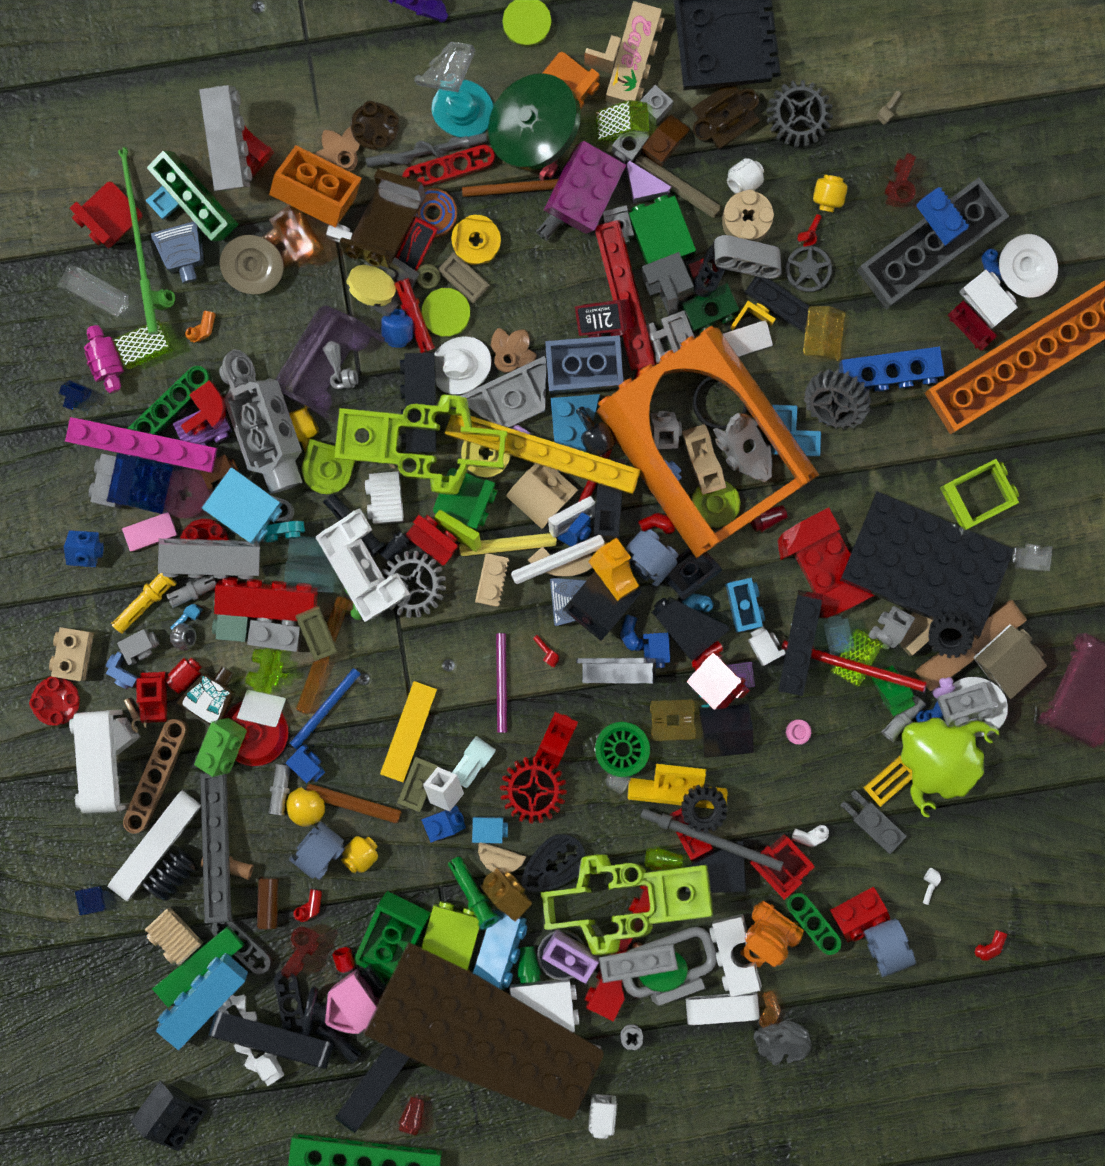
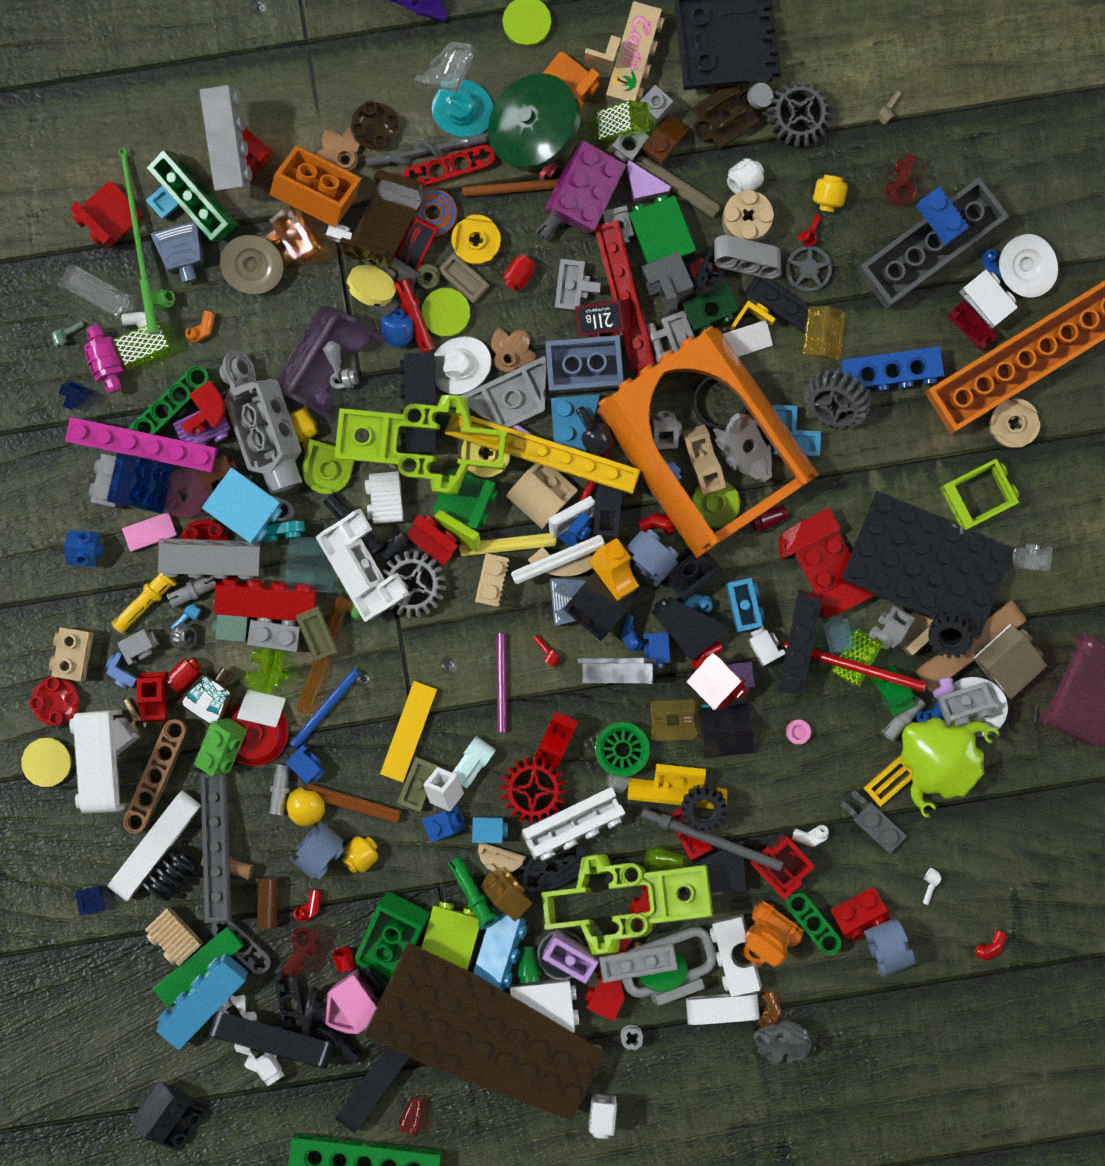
none -> light yellow tile [21,738,72,787]
none -> sand green hand [52,321,84,346]
none -> white arm [121,312,149,336]
none -> red brick [502,254,536,292]
none -> white brick [522,787,625,861]
none -> light grey hinge [555,259,601,311]
none -> light grey tile [747,83,773,109]
none -> tan plate [989,399,1040,448]

